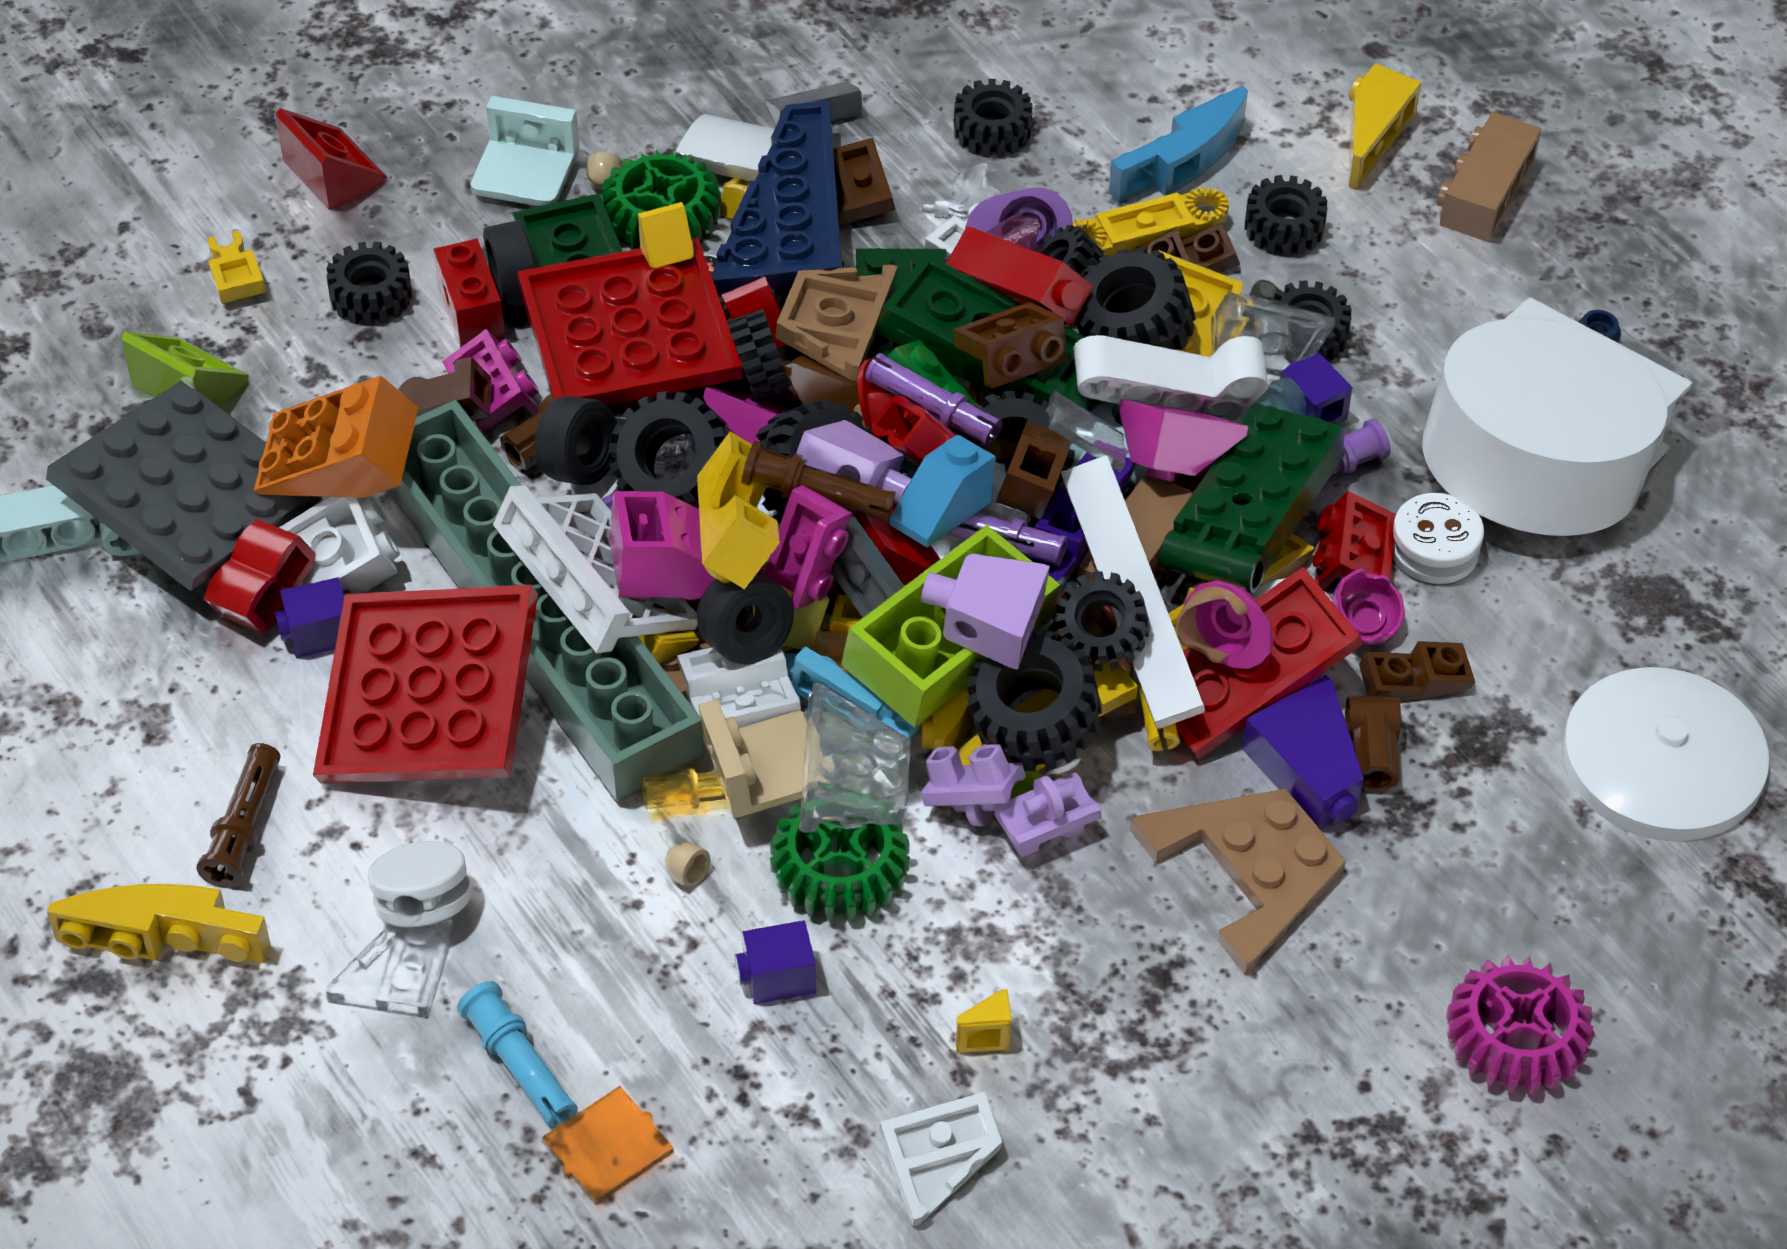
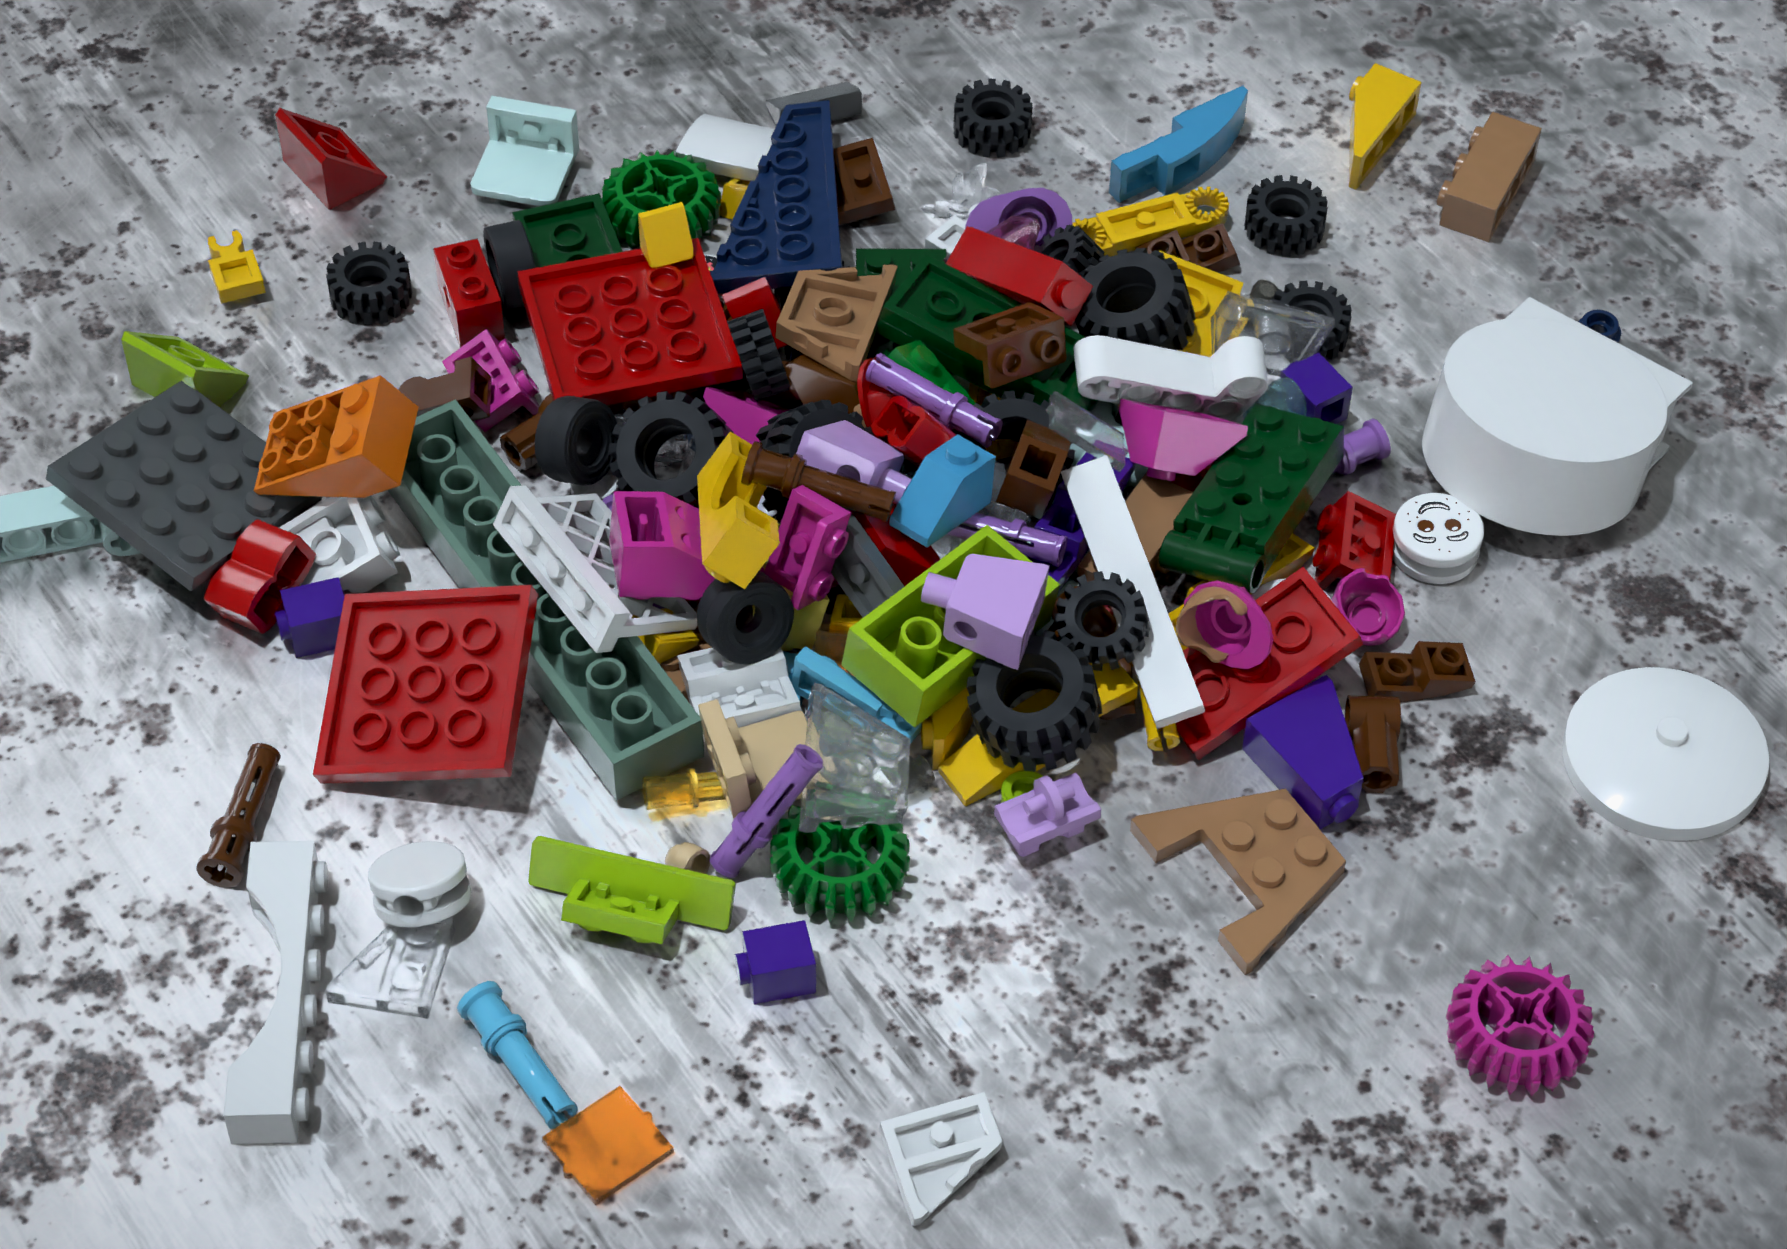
yellow slope [47,884,271,963] -> none
tan hinge [587,152,622,190] -> none
lavender hips [920,744,1026,826] -> none
yellow slope [955,989,1012,1053] -> none
none -> white arch [223,840,328,1144]
none -> lime bracket [528,836,736,944]
none -> medium lavender pin [710,744,824,878]

